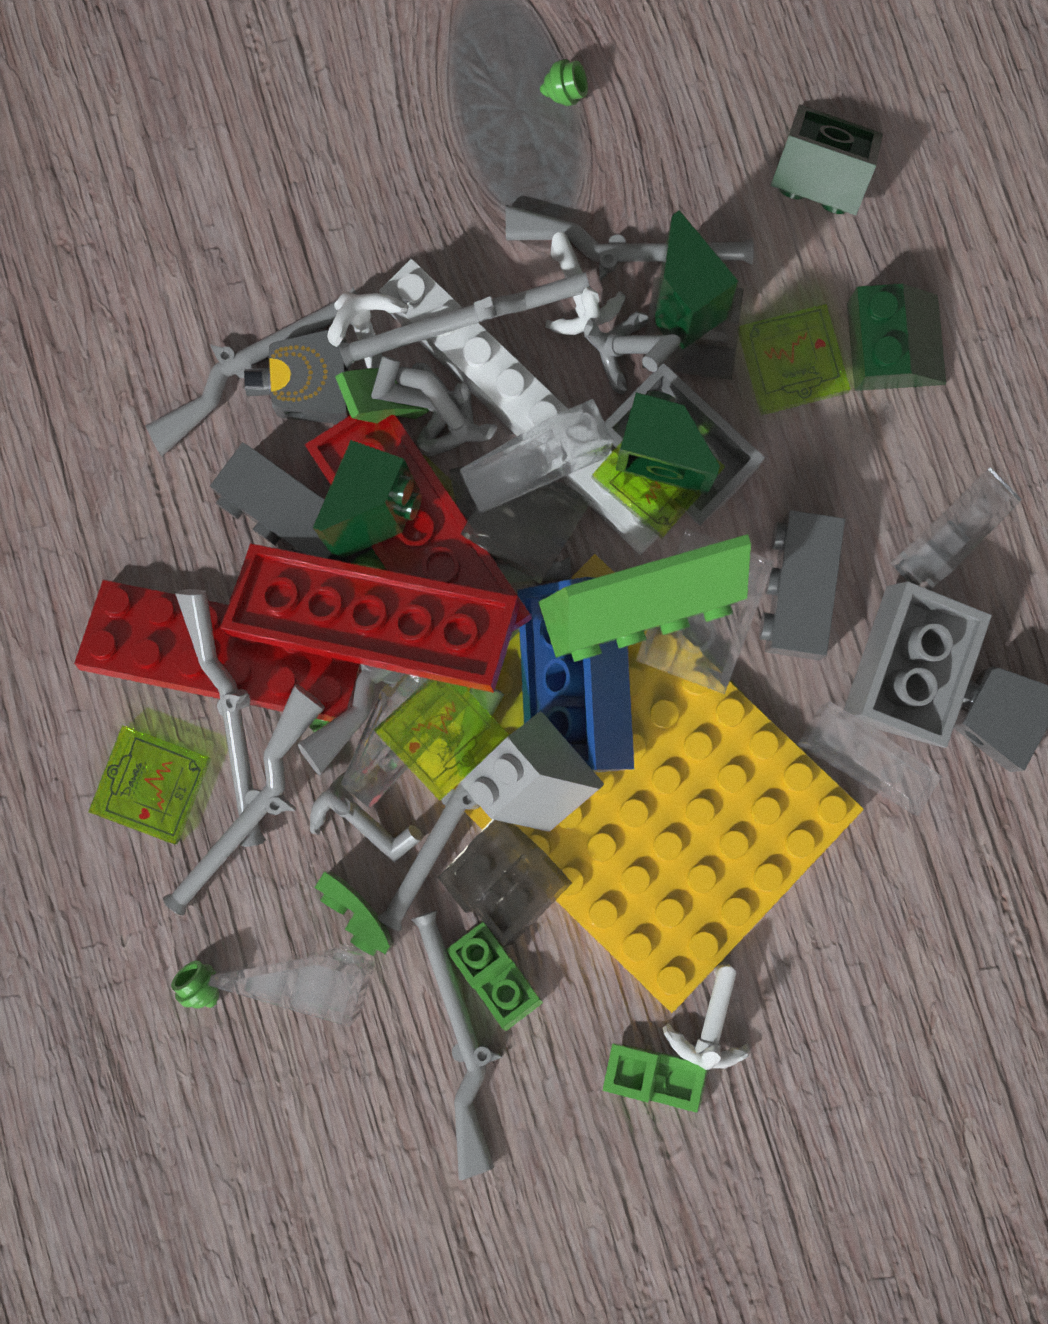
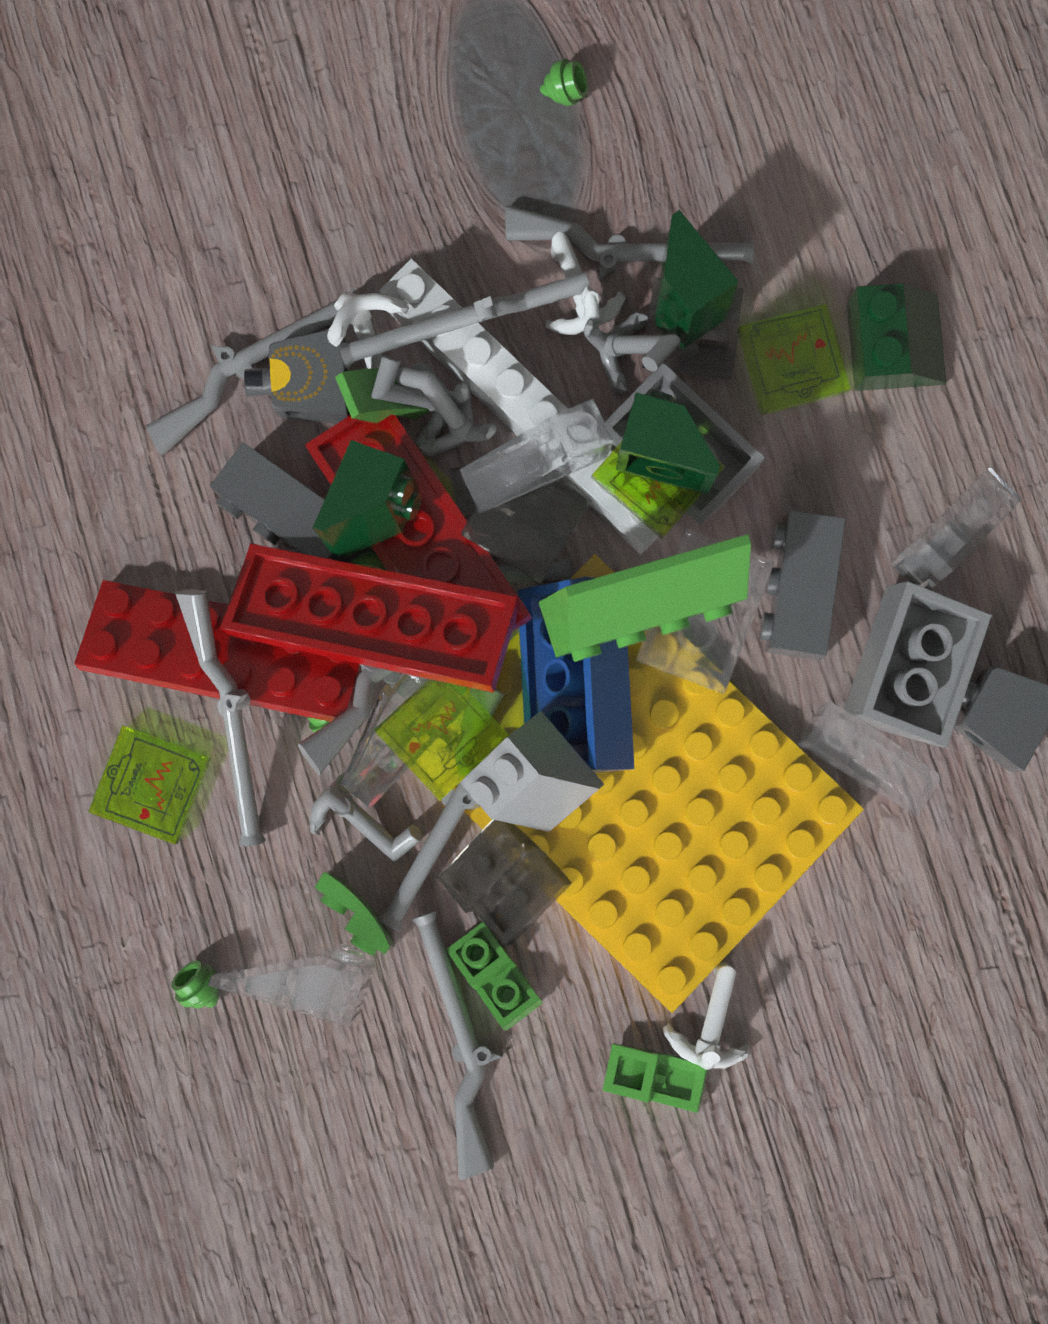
light grey piece [163,684,325,915] -> none
slope [771,104,883,215] -> none

